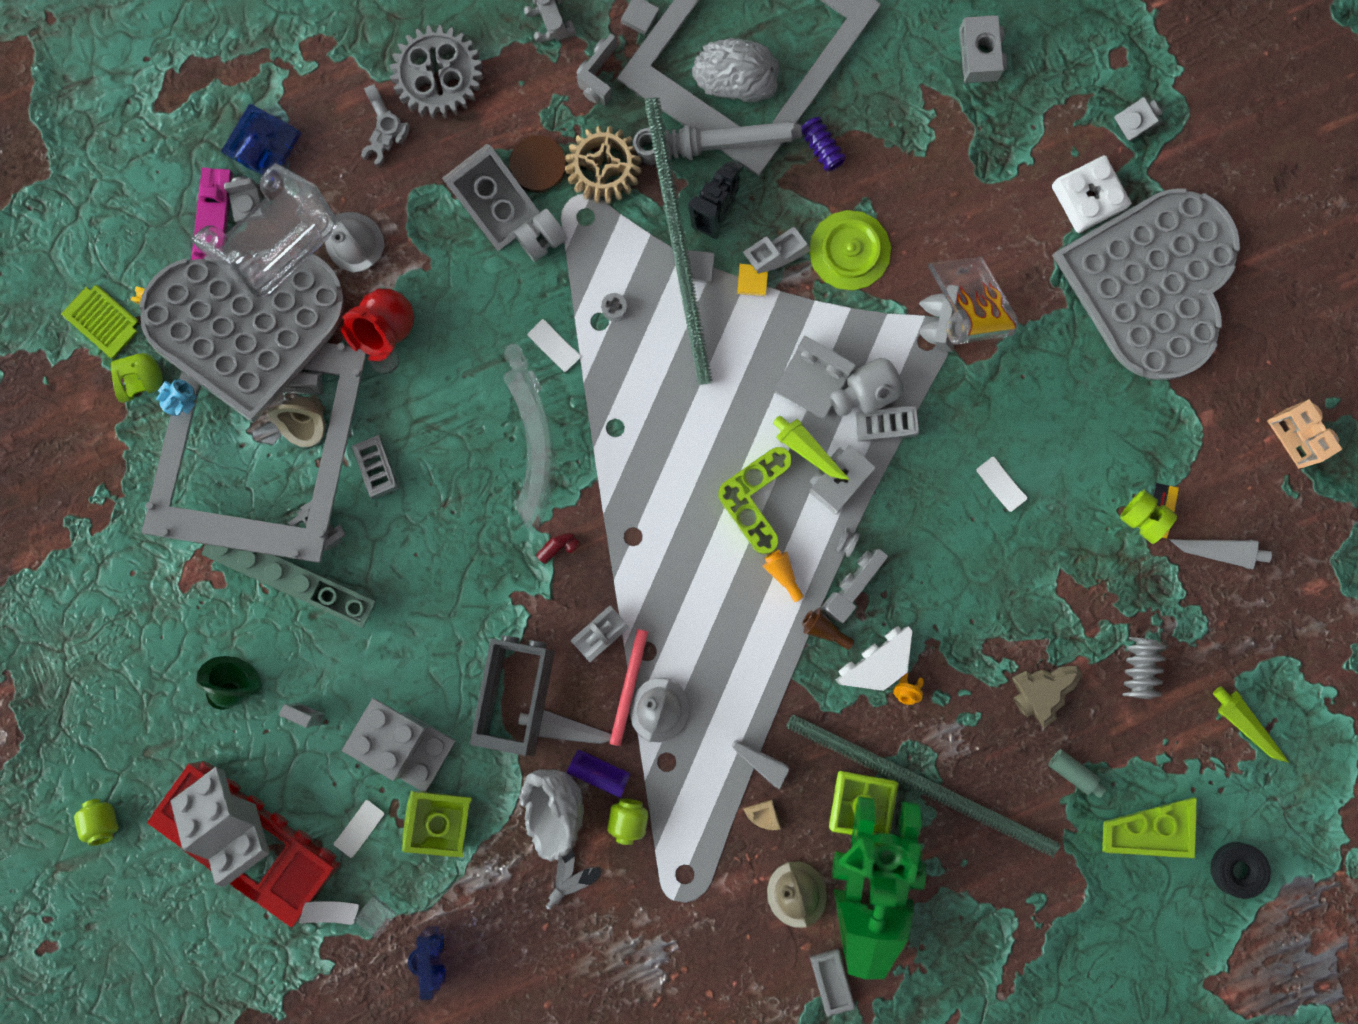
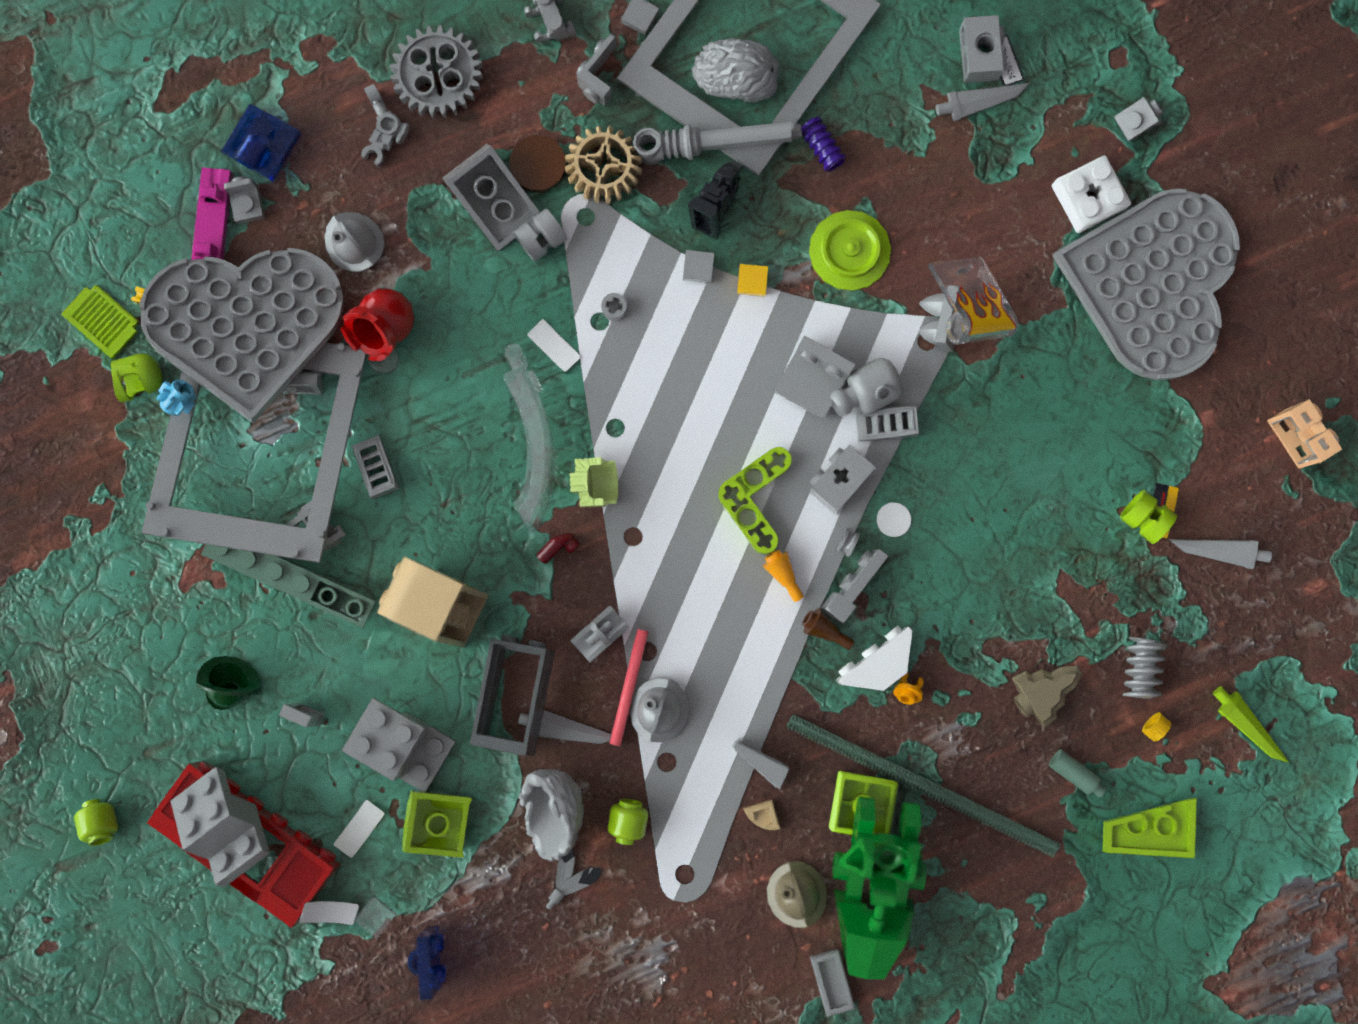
clear windscreen [191,163,337,297] -> none
dark tan helmet [267,395,326,447] -> none
dark purple tile [566,750,631,798] -> none
sand green axle [644,97,713,385] -> none
light grey slope [743,227,811,273] -> none
lime bar [773,416,850,480] -> none
white sticker [976,457,1027,512] -> none
black tyre [1210,842,1271,899] -> none
none -> tan brick [377,557,489,648]
none -> yellowish green hair [570,457,619,508]
none -> white sticker [877,503,911,537]
none -> light grey bar [936,83,1029,121]
none -> white sticker [1000,35,1024,86]
none -> yellow axle [1142,712,1171,742]

